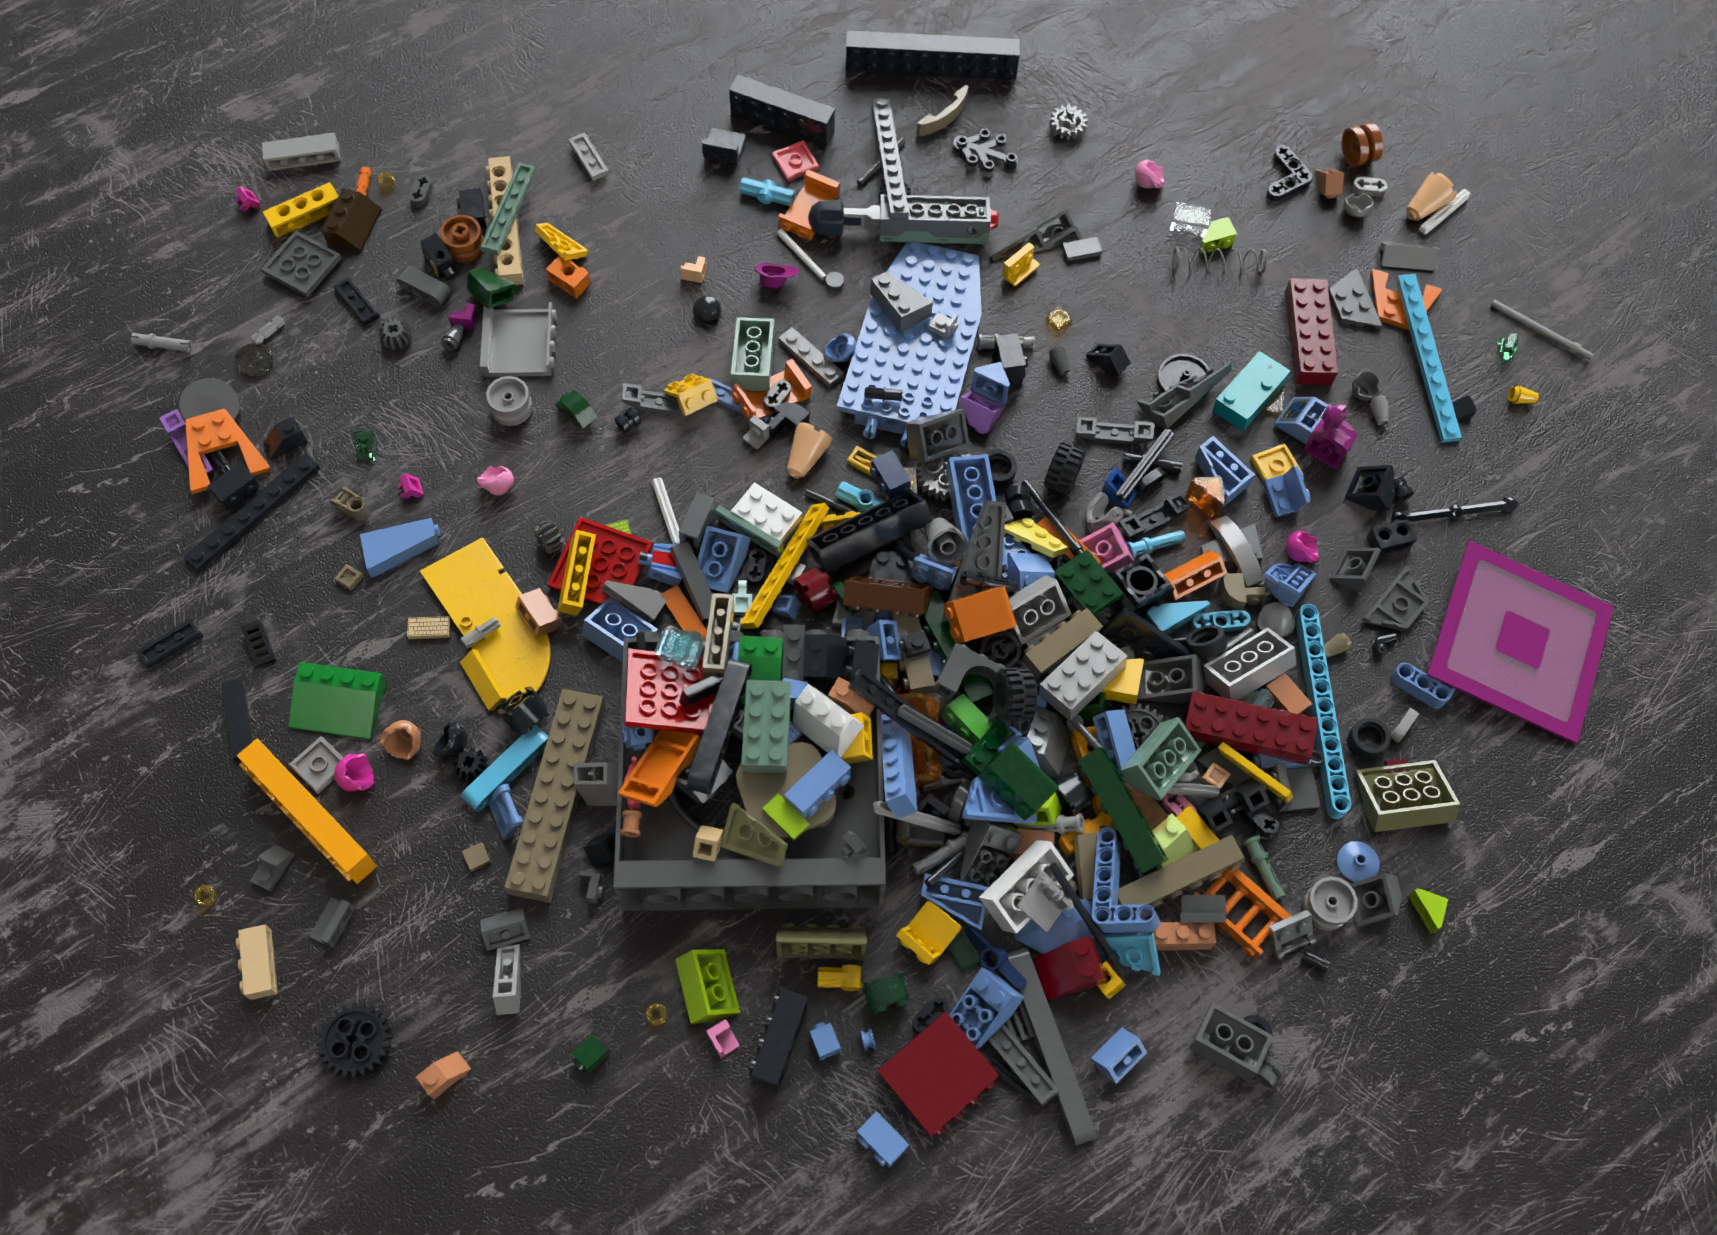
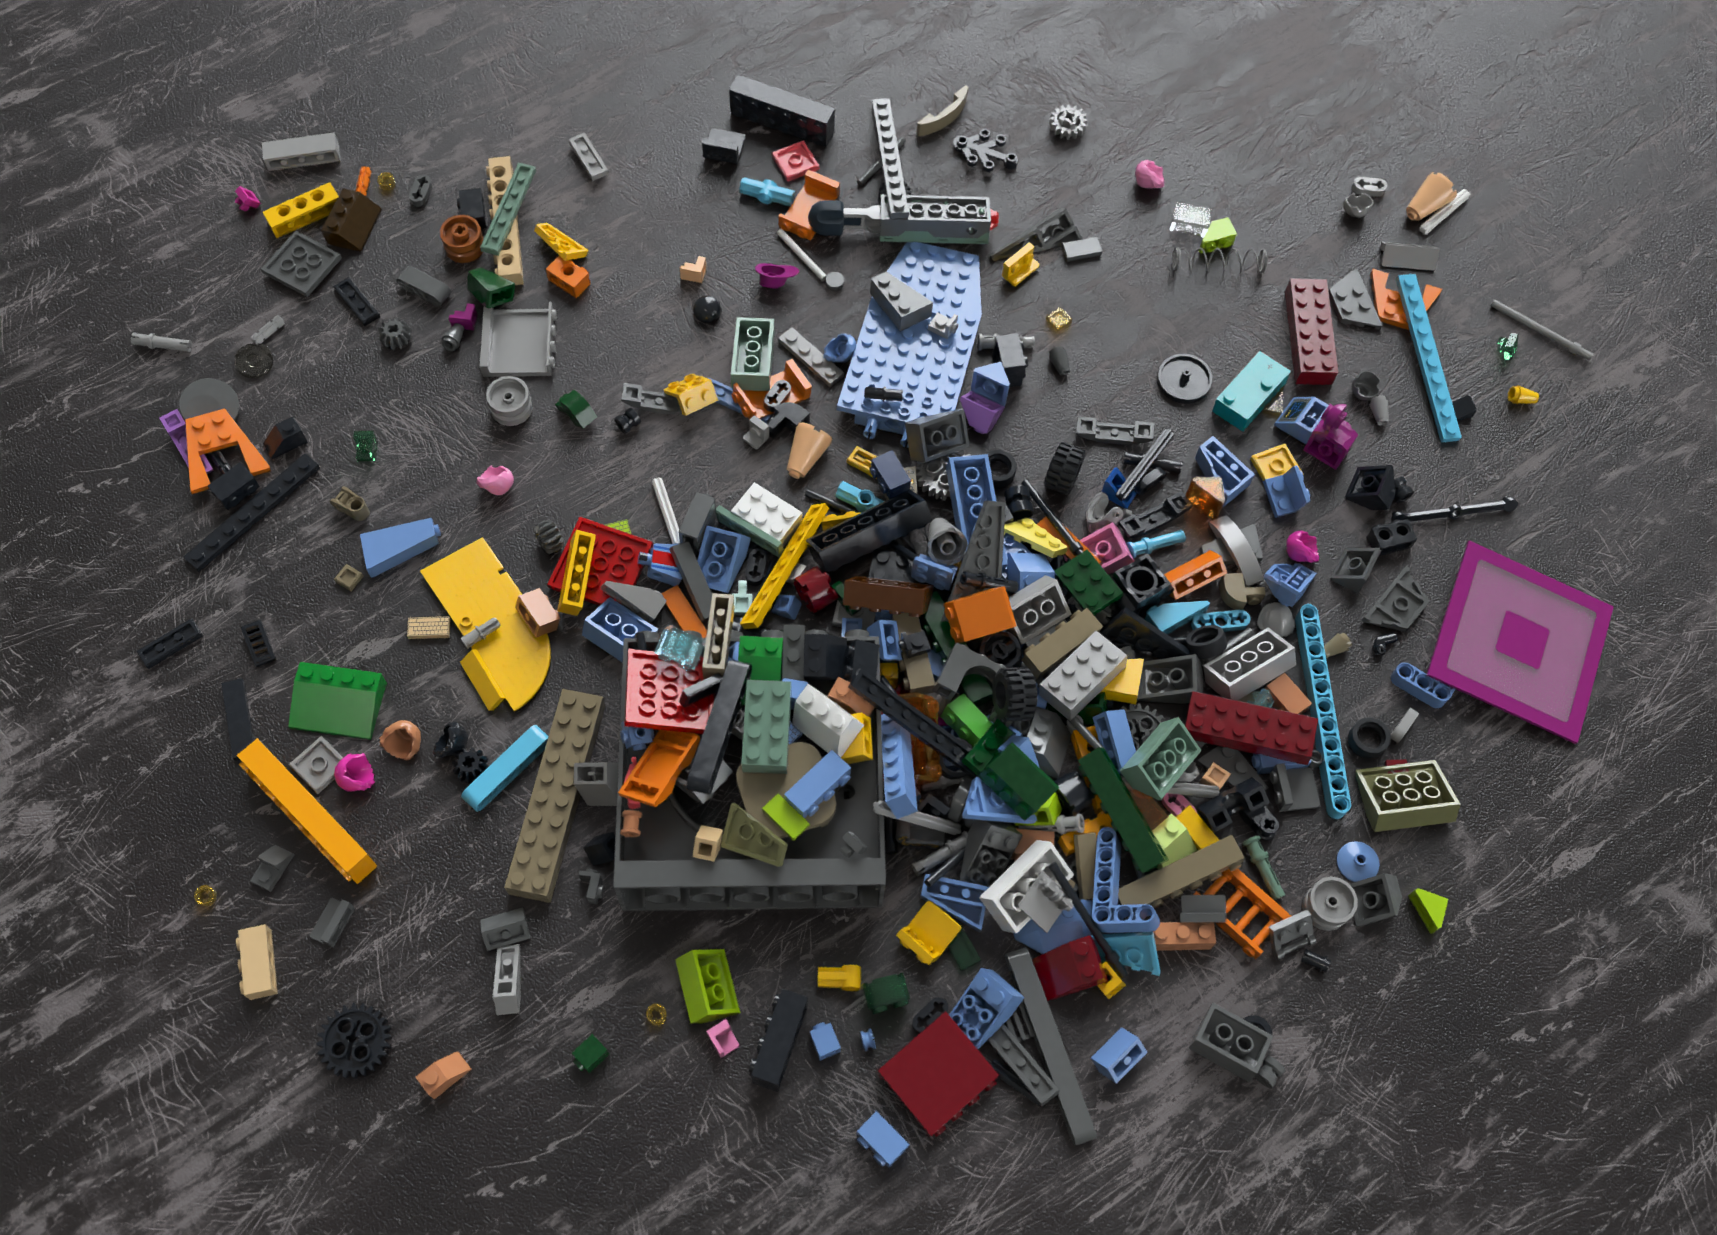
dark pink tile [398,473,424,499] -> none
black torso [420,233,457,280] -> none
dark tan tile [462,842,491,872] -> none
medium blue plate [488,784,524,840] -> none
black brick [498,687,549,735] -> none
olive slope [776,923,867,960] -> none
black brick [845,30,1020,80] -> none
dark grey axle [897,704,972,754] -> none
dark blue piece [966,926,1027,990] -> none
black slope [1085,344,1131,375] -> none
dark grey wedge [1137,362,1232,429] -> none
yellow tile [1218,742,1293,803] -> none
black beam [1266,145,1312,202] -> none
nougat slope [1315,169,1344,198] -> none
dark orange wheel [1341,122,1383,167] -> none

